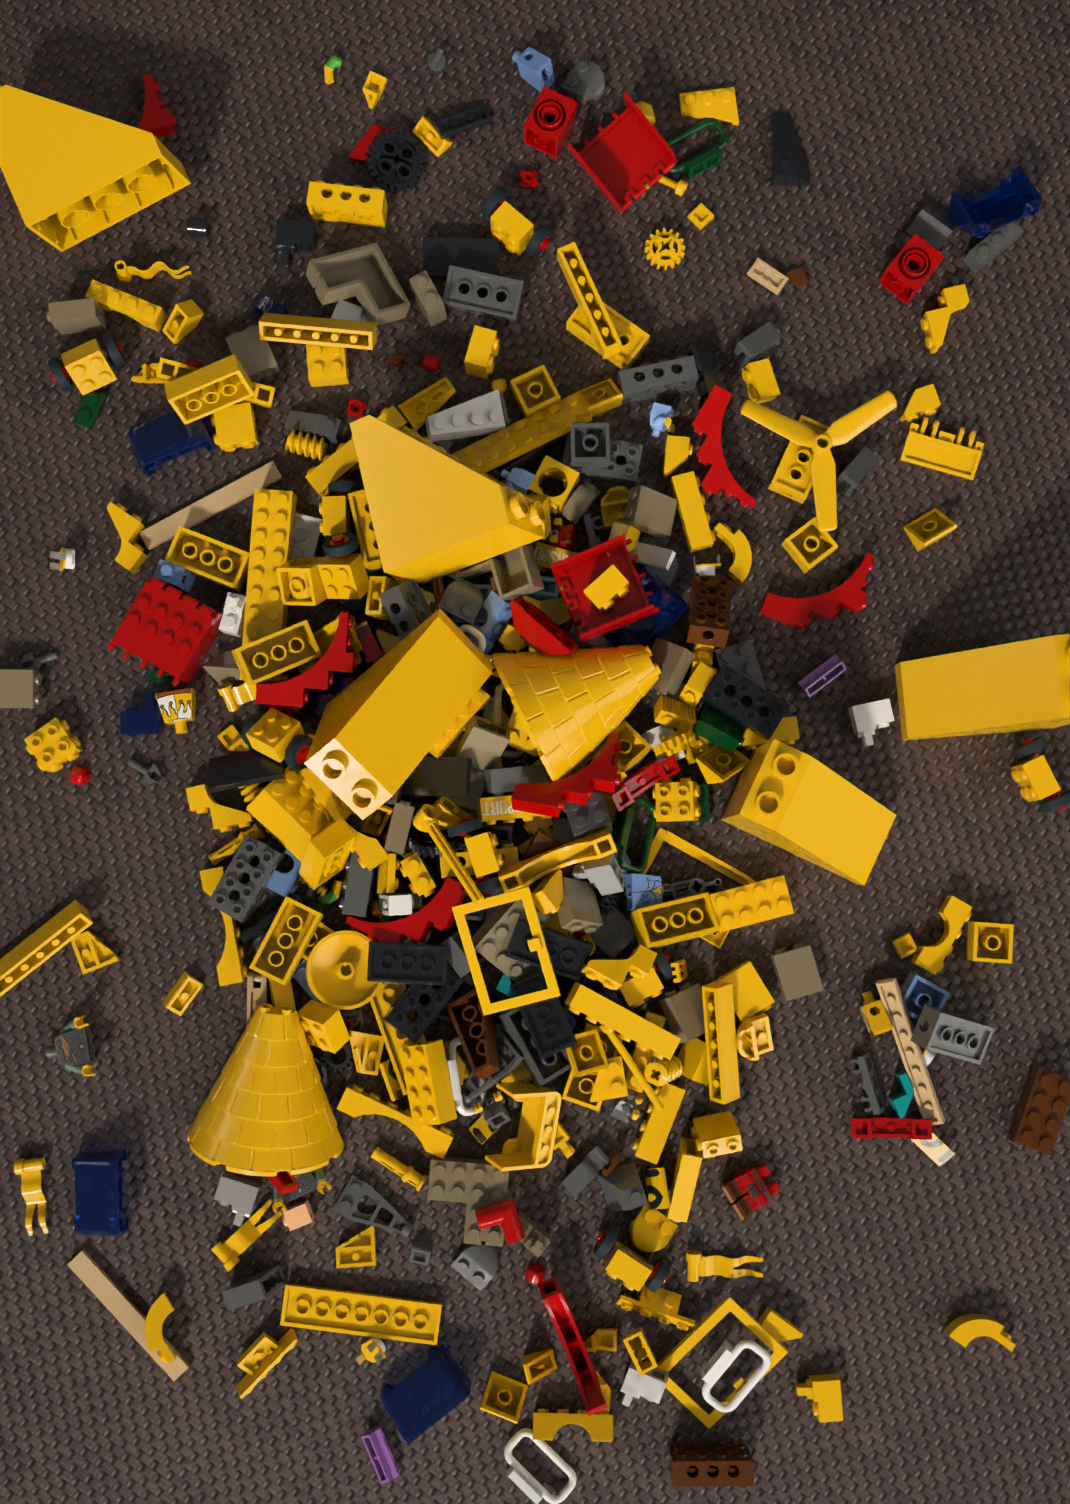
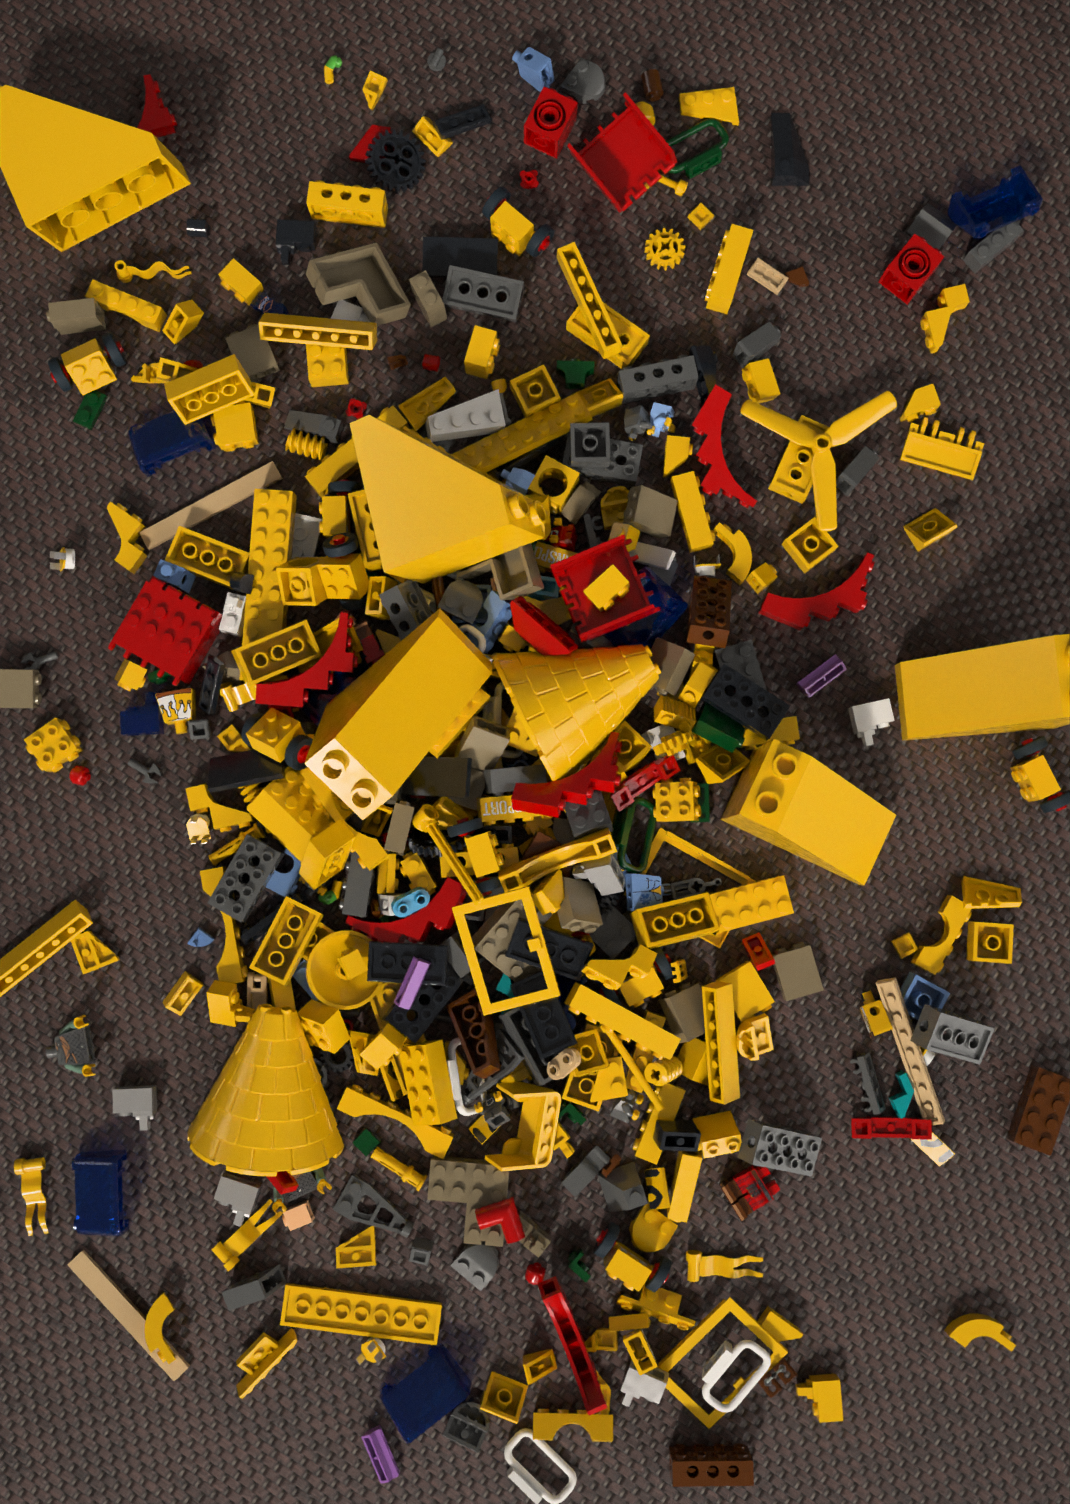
none -> light grey hinge [112,1085,157,1131]
none -> yellow brick [114,659,147,691]
none -> yellow piece [186,814,211,845]
none -> medium blue tile [187,928,215,947]
none -> dark grey slope [188,719,212,740]
none -> black tile [198,655,225,716]
none -> yellow hinge [206,980,255,1027]
none -> yellow brick [218,258,264,306]
none -> black brick [230,572,254,594]
none -> yellow brick [337,947,368,980]
none -> dark green tile [353,1128,380,1156]
none -> yellow brick [359,1022,406,1070]
none -> dark azure plate [391,887,430,917]
none -> medium lavender piece [394,957,431,1010]
none -> dark grey slope [442,1402,489,1453]
none -> tan plate [547,1048,581,1080]
none -> dark green brick [556,358,595,389]
none -> dark green bracket [558,1101,586,1125]
none -> dark green bracket [567,1248,591,1282]
none -> yellow slope [609,1313,651,1332]
none -> dark grey piece [624,405,655,441]
none -> reddish brown brick [641,69,663,102]
none -> black hinge [653,1116,701,1152]
none -> yellow brick [704,224,753,314]
none -> dark grey brick [738,1119,822,1176]
none -> red slope [742,932,775,971]
none -> yellow slope [746,562,778,594]
none -> reddish brown piece [758,1358,797,1398]
none -> yellow wing [961,876,1022,909]

